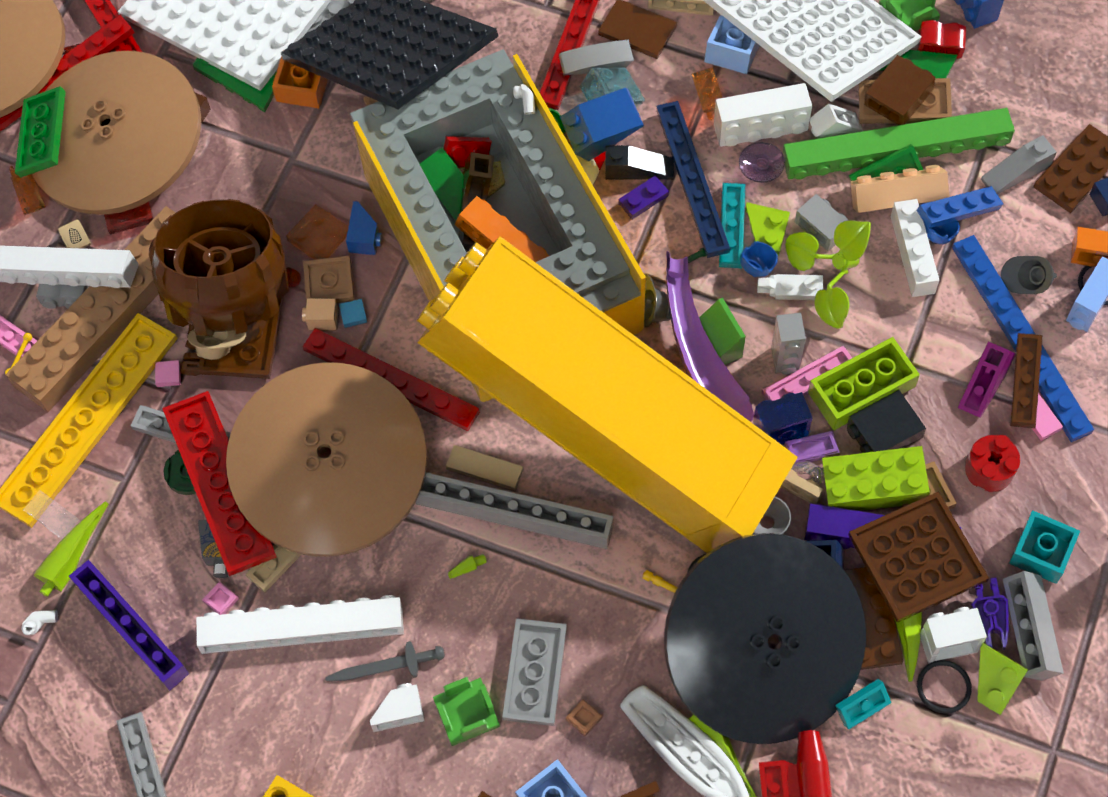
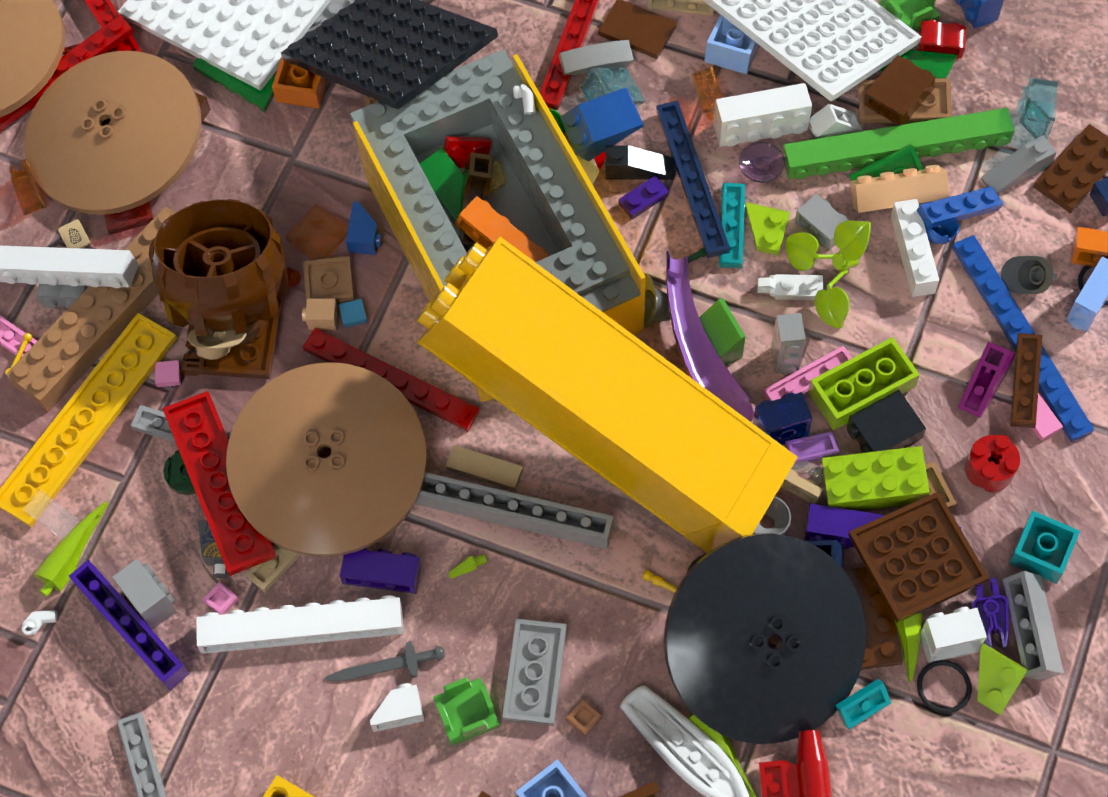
green plate [15,86,66,178] -> none
blue hair [740,241,778,277] -> none
none -> light grey brick [112,558,176,630]
none -> dark purple brick [340,548,422,594]
none -> clear light blue slope [1016,78,1058,139]

